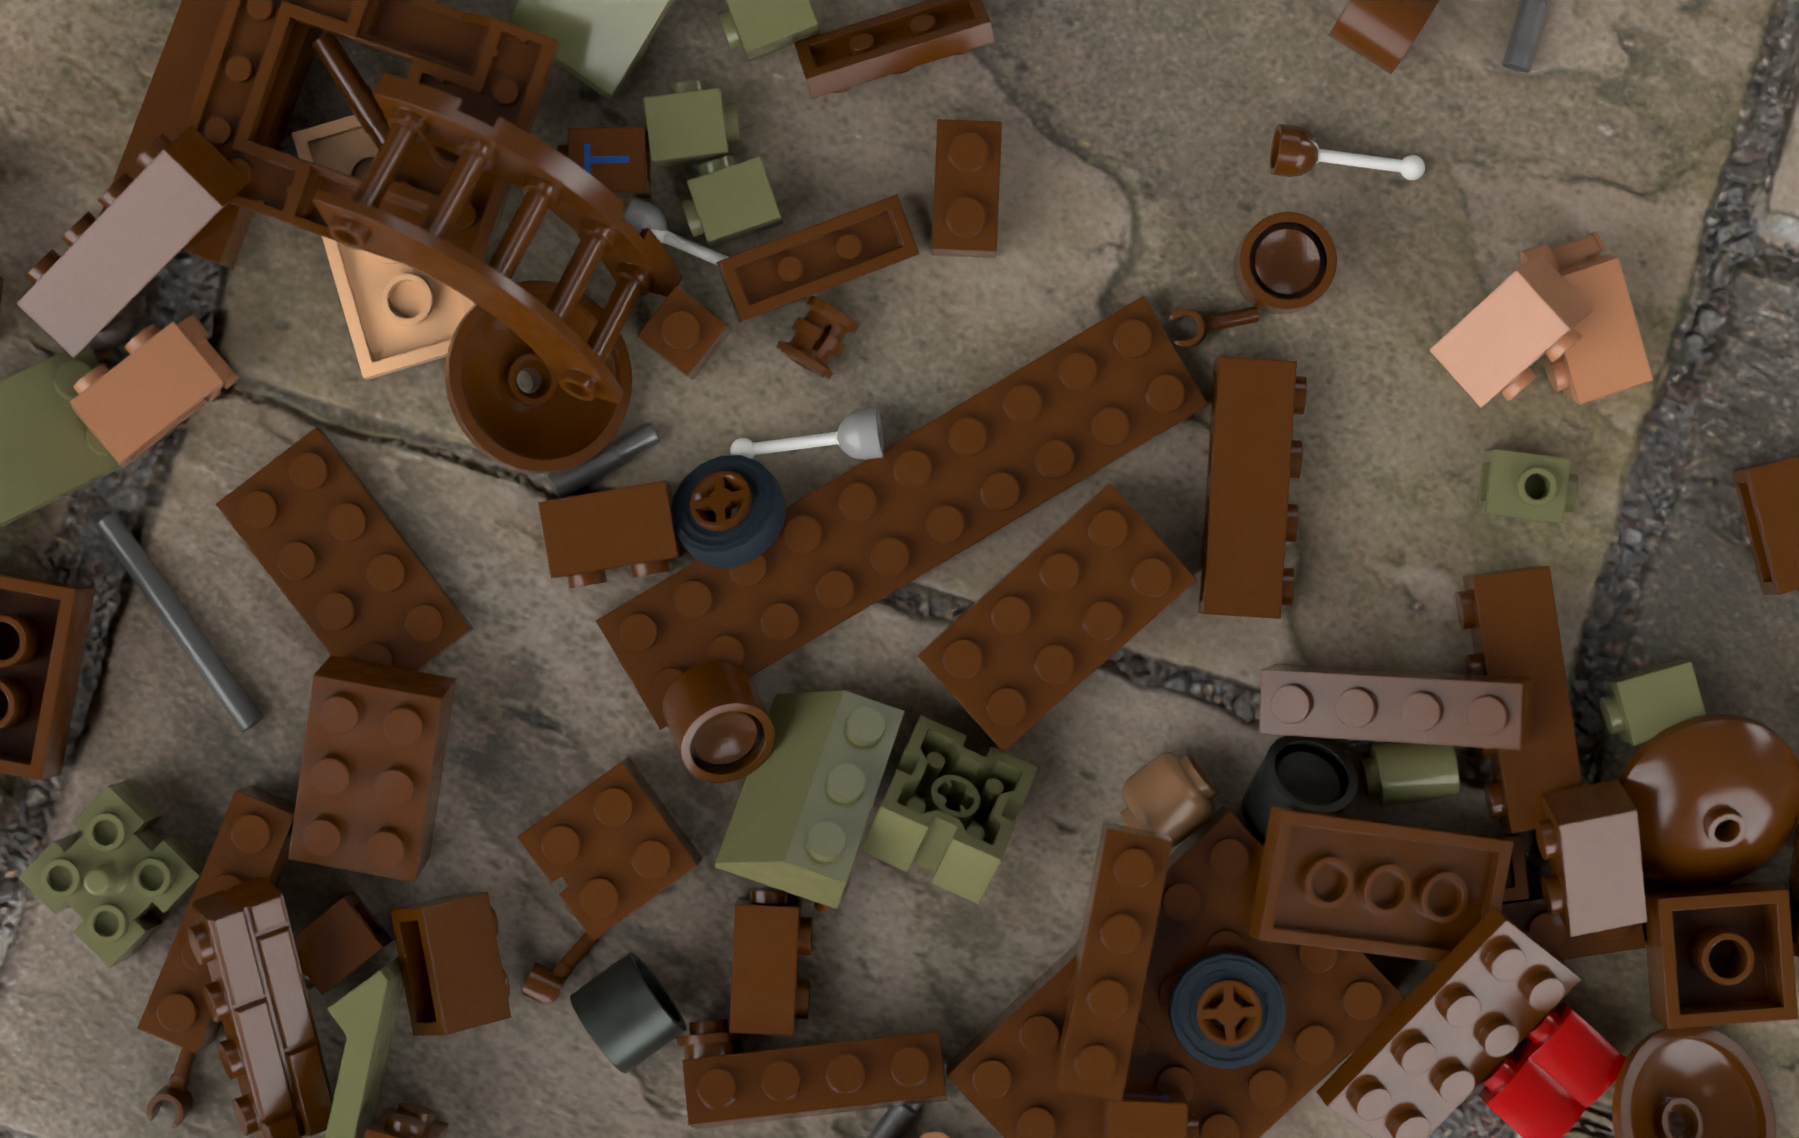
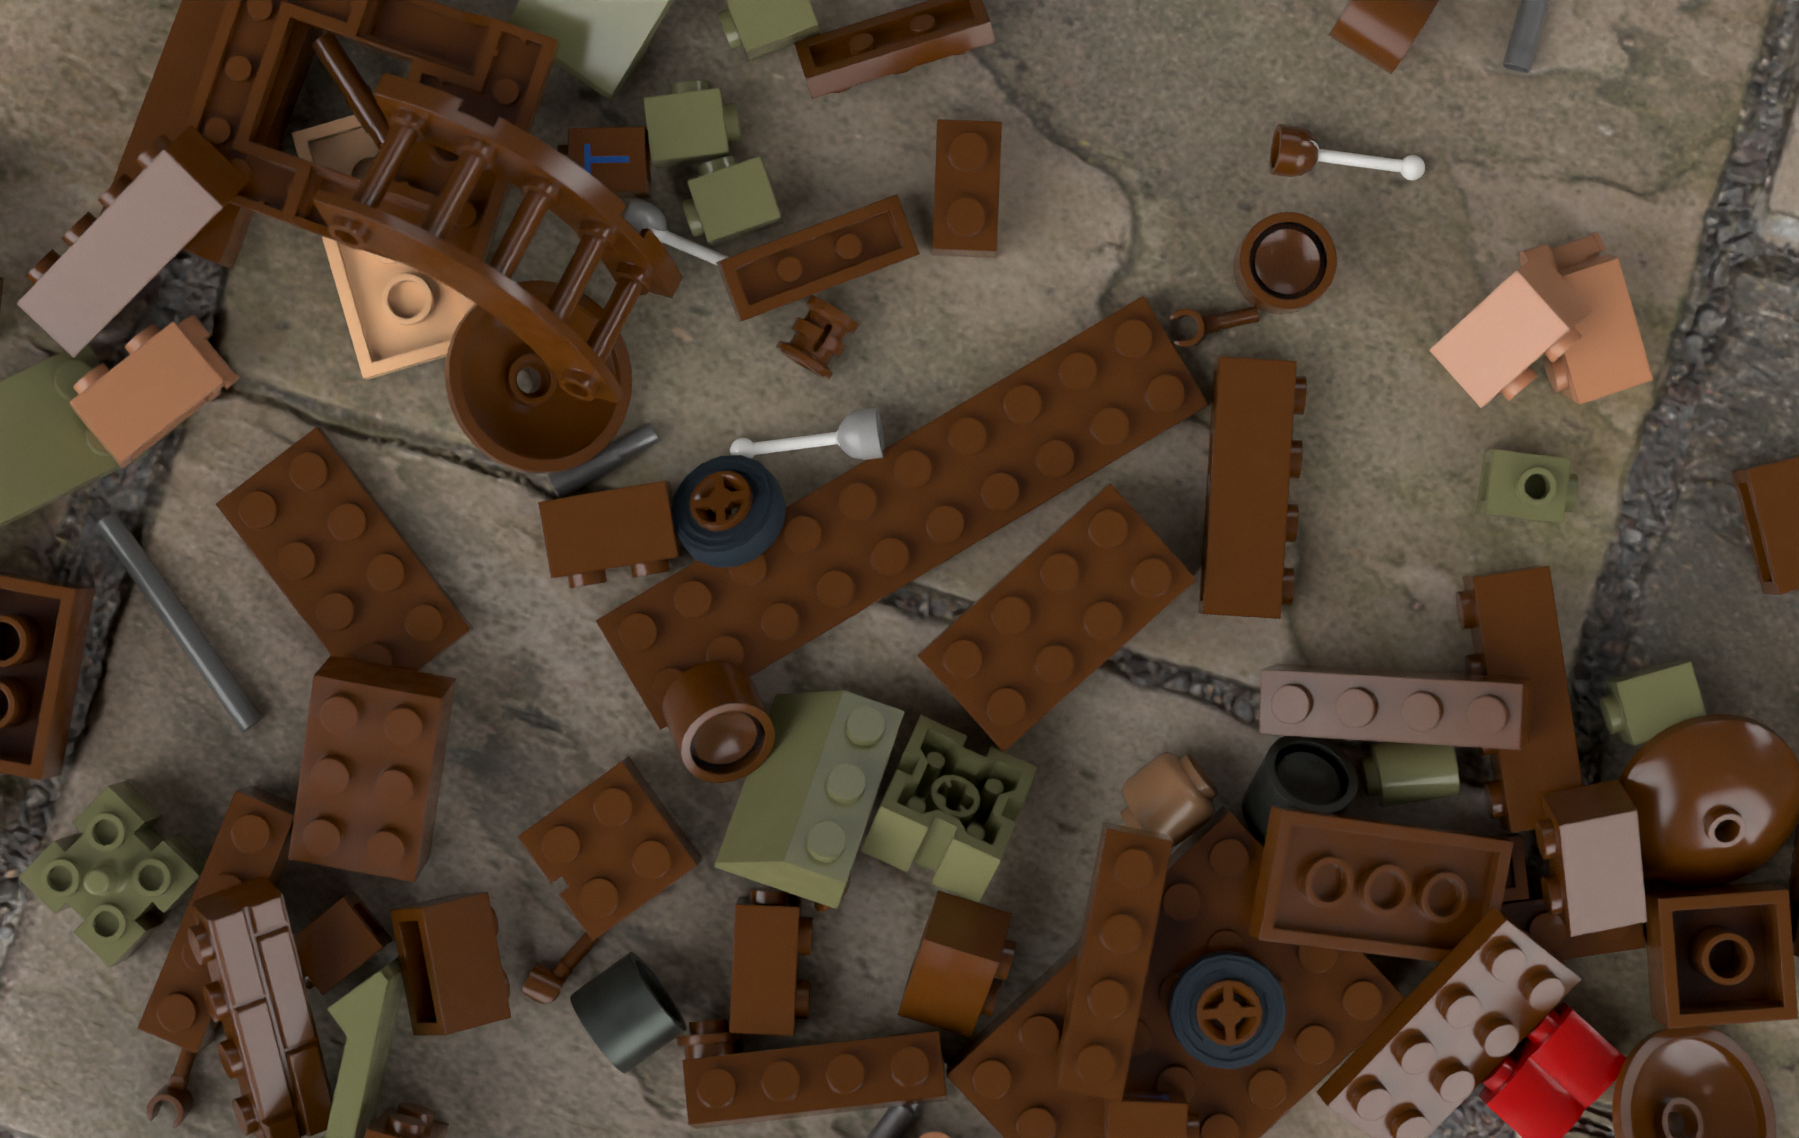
reddish brown brick [636,286,732,380] -> none
none -> reddish brown brick [898,890,1017,1038]

